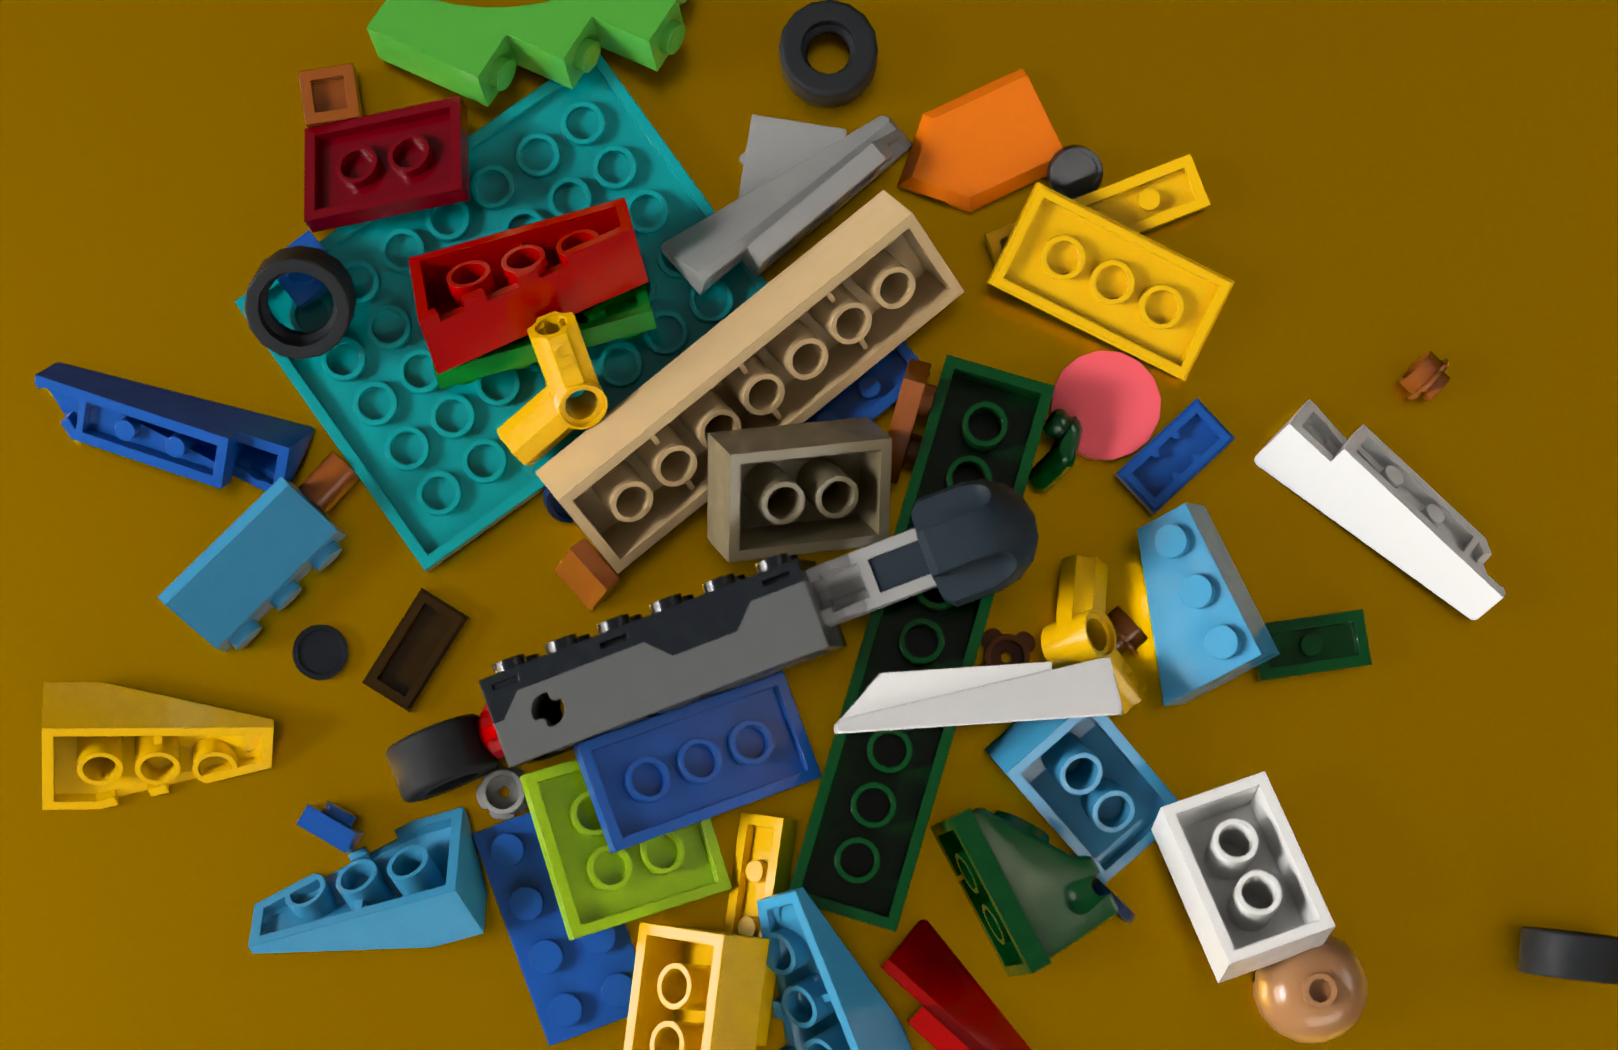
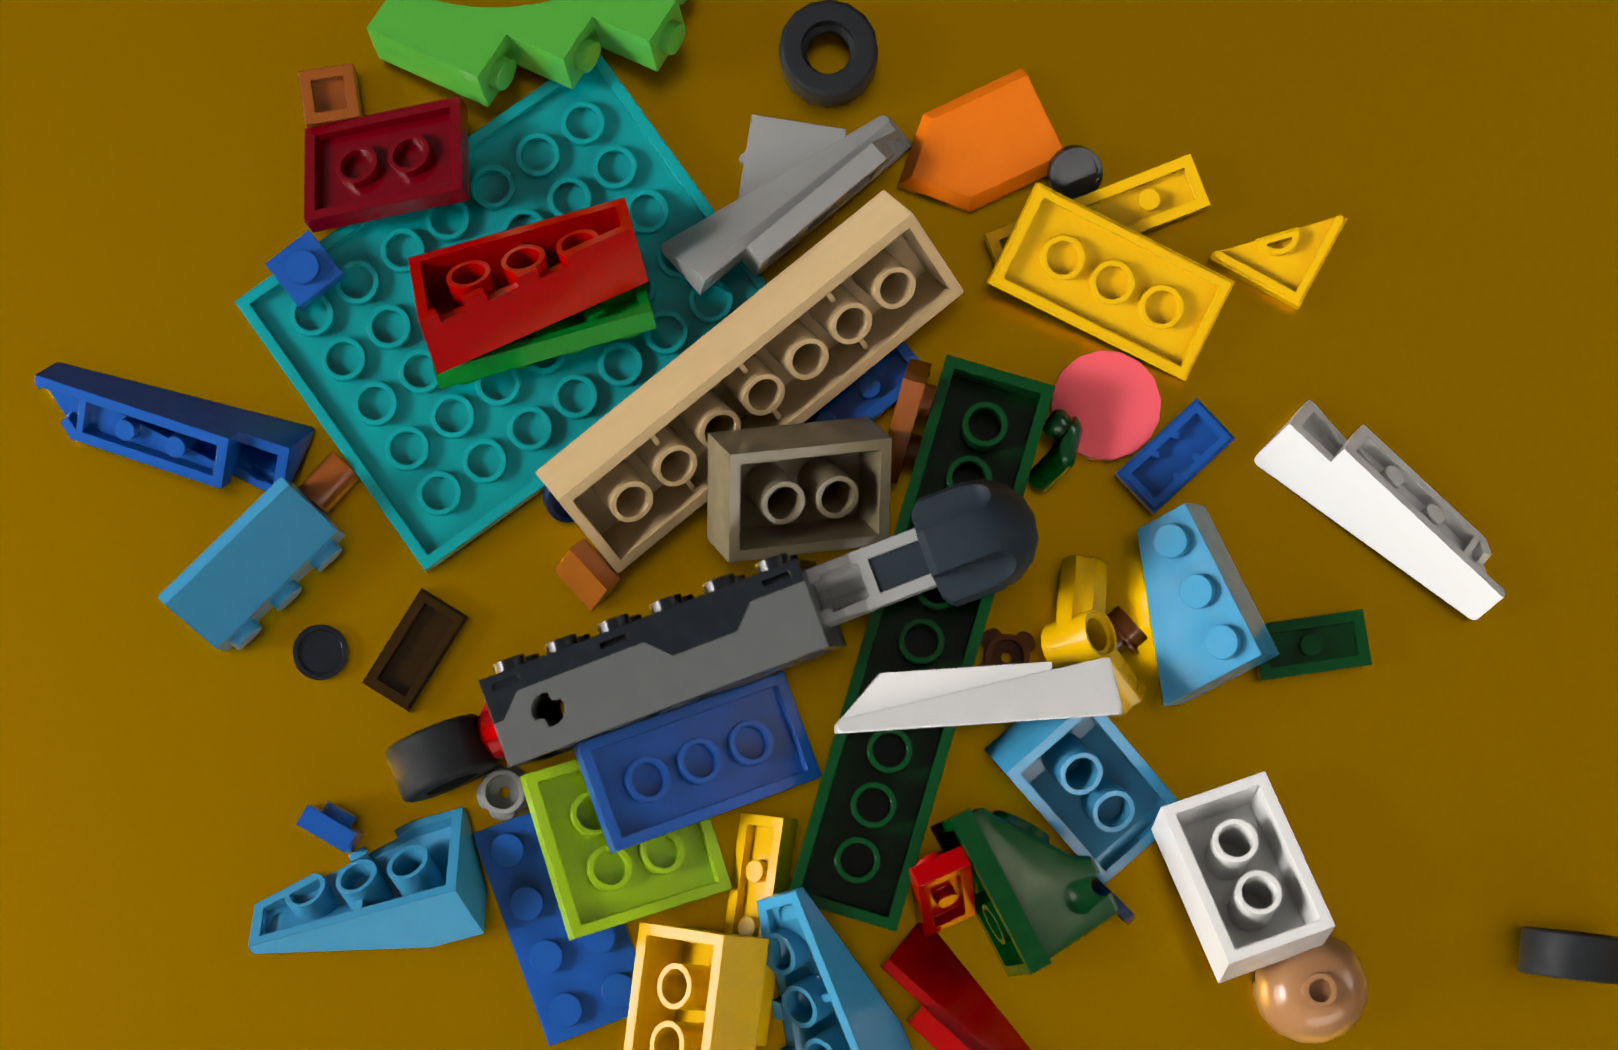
yellow wedge [42,682,274,810] -> none
black tyre [244,245,357,359] -> none
yellow piece [496,311,608,467] -> none
dark orange plate [1399,350,1450,401] -> none
none -> red plate [909,846,976,938]
none -> yellow tile [1207,215,1348,310]

